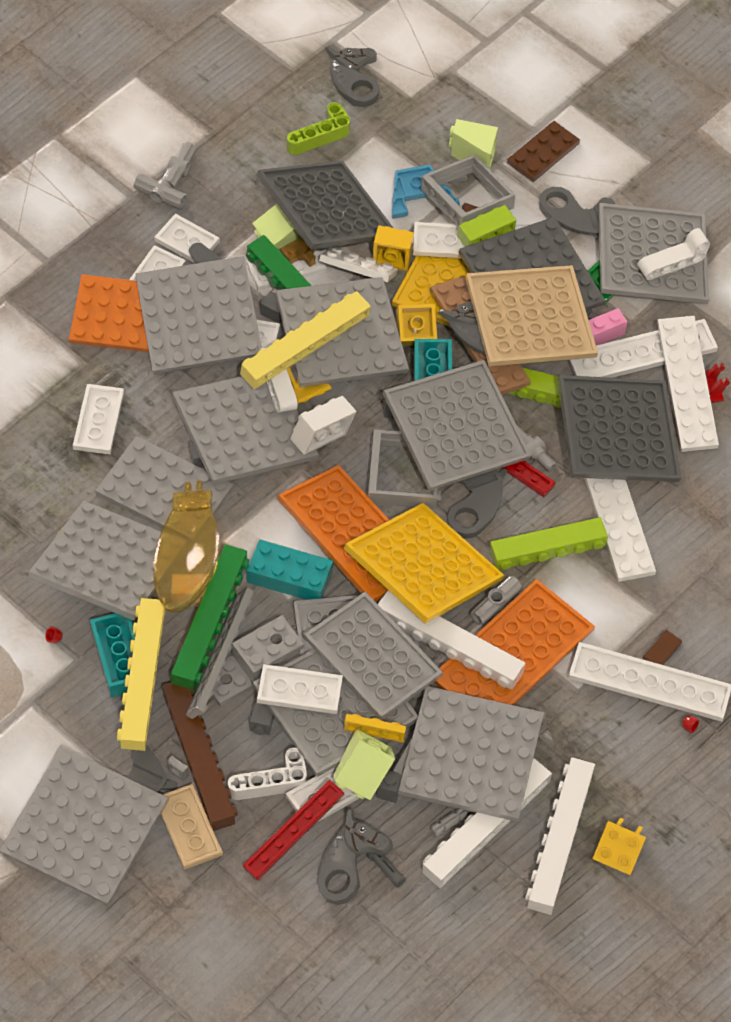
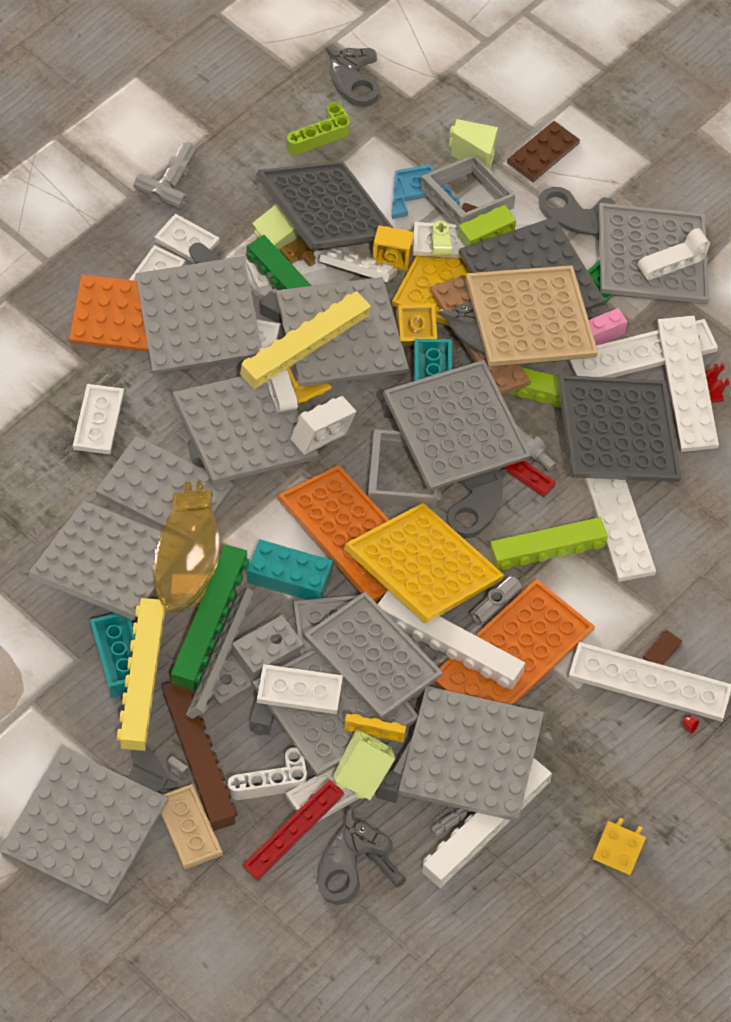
red hinge [45,627,63,644] -> none
white brick [525,757,595,915] -> none
none -> yellowish green piece [432,221,452,256]

